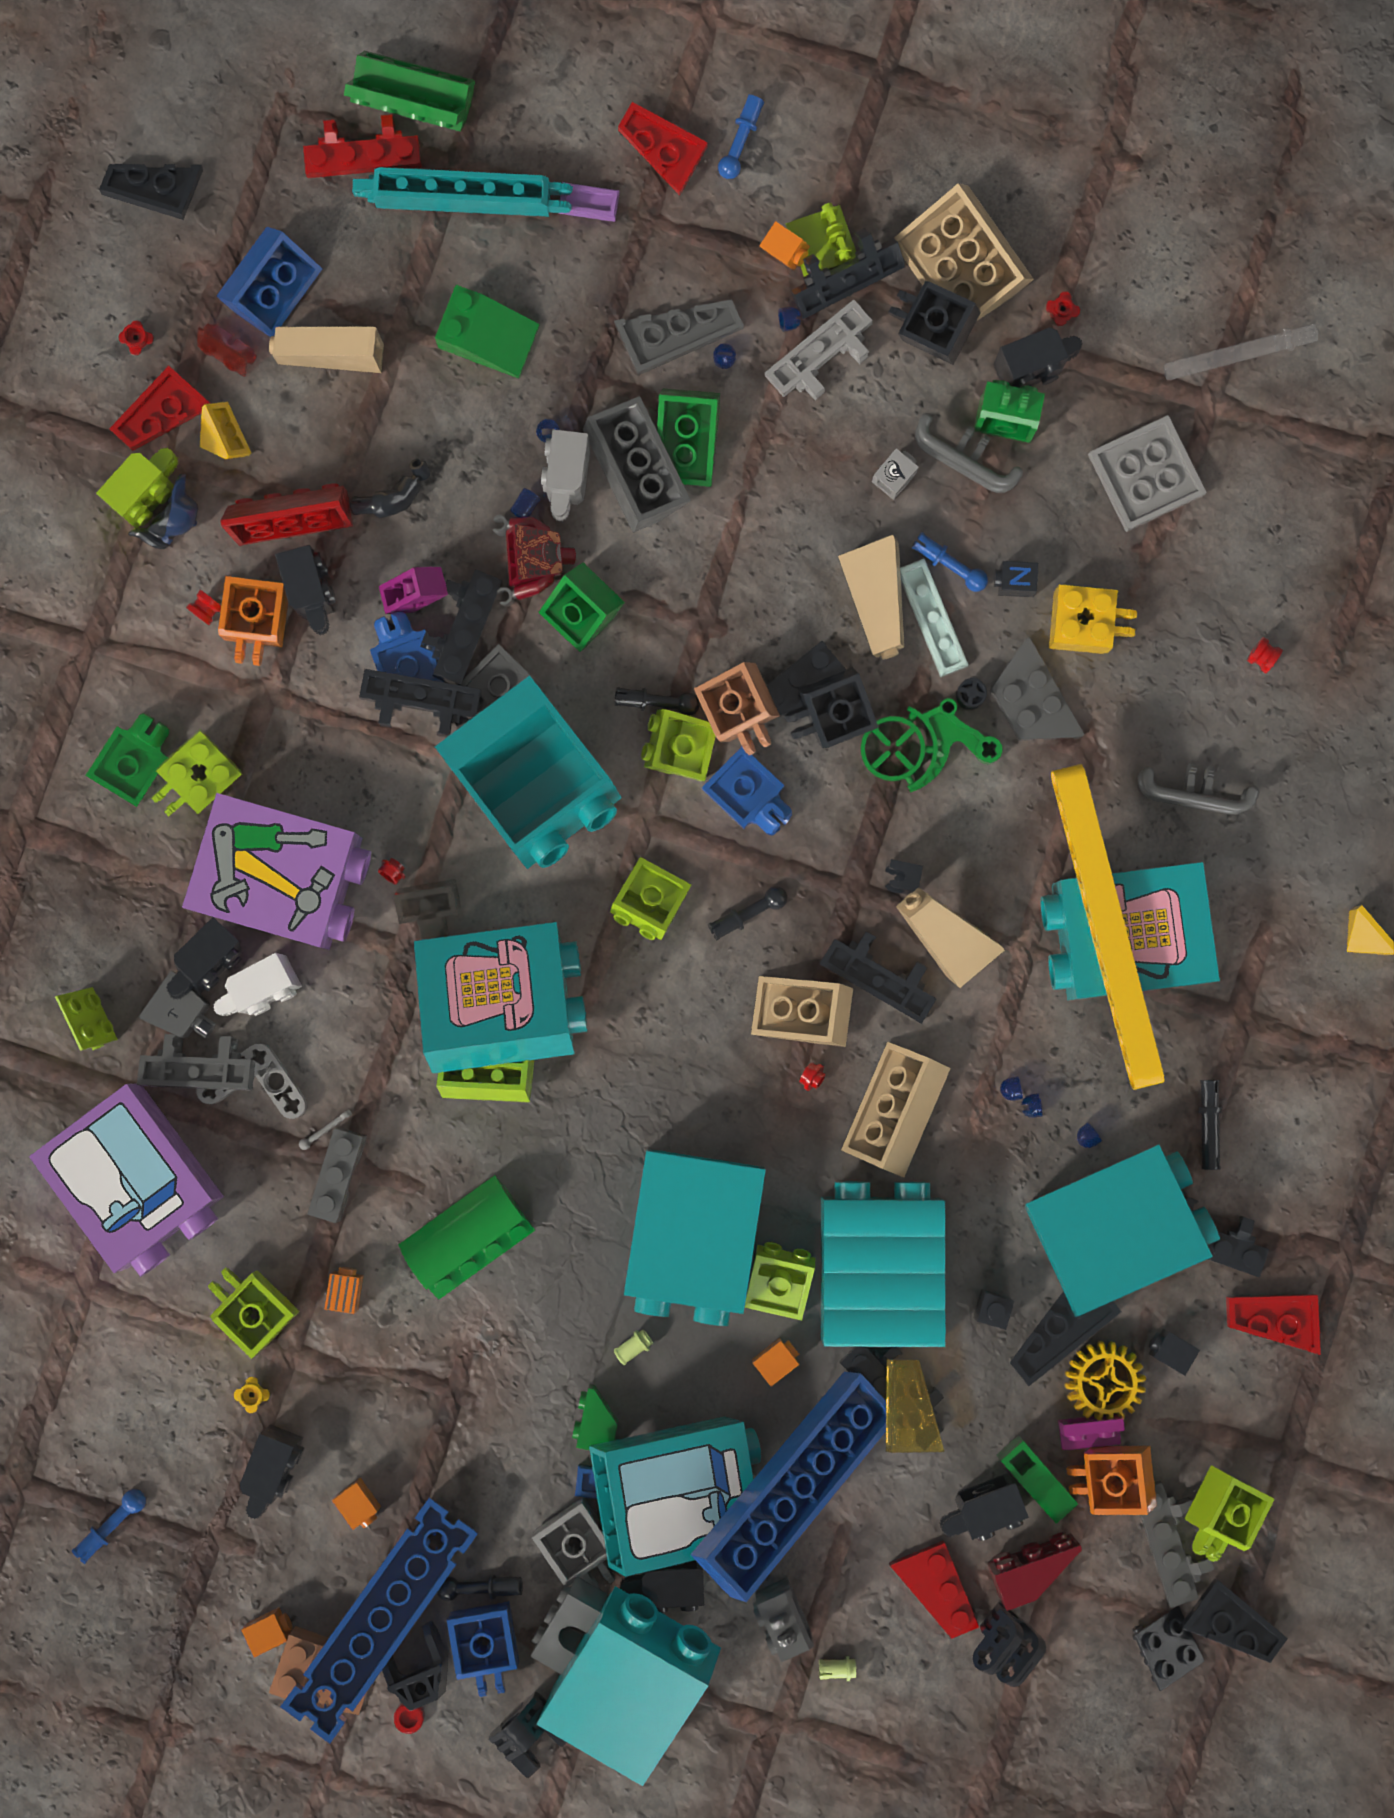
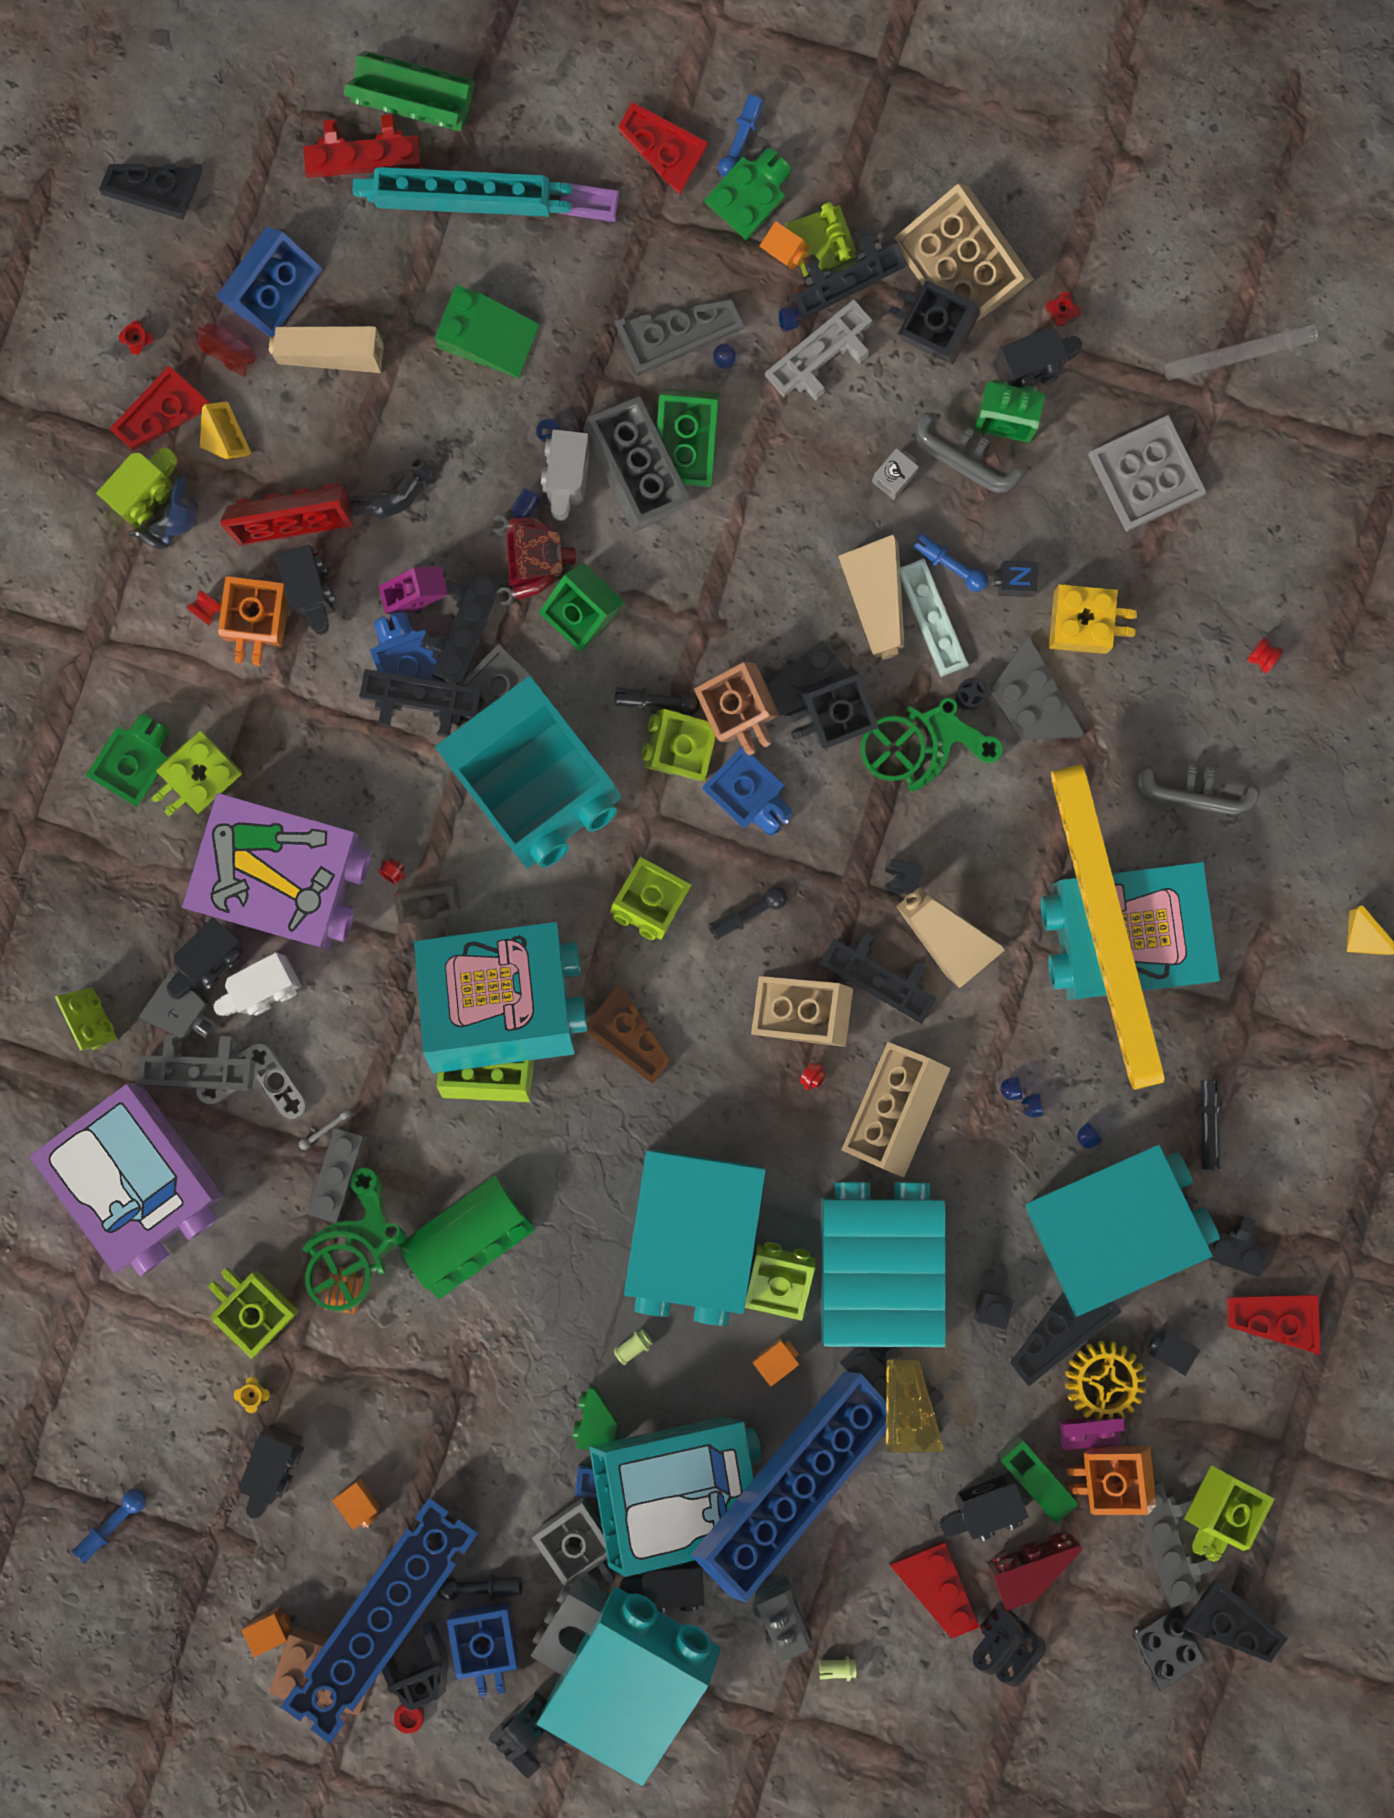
none -> green piece [302,1168,407,1312]
none -> reddish brown wing [587,983,671,1084]
none -> green plate [704,147,792,241]

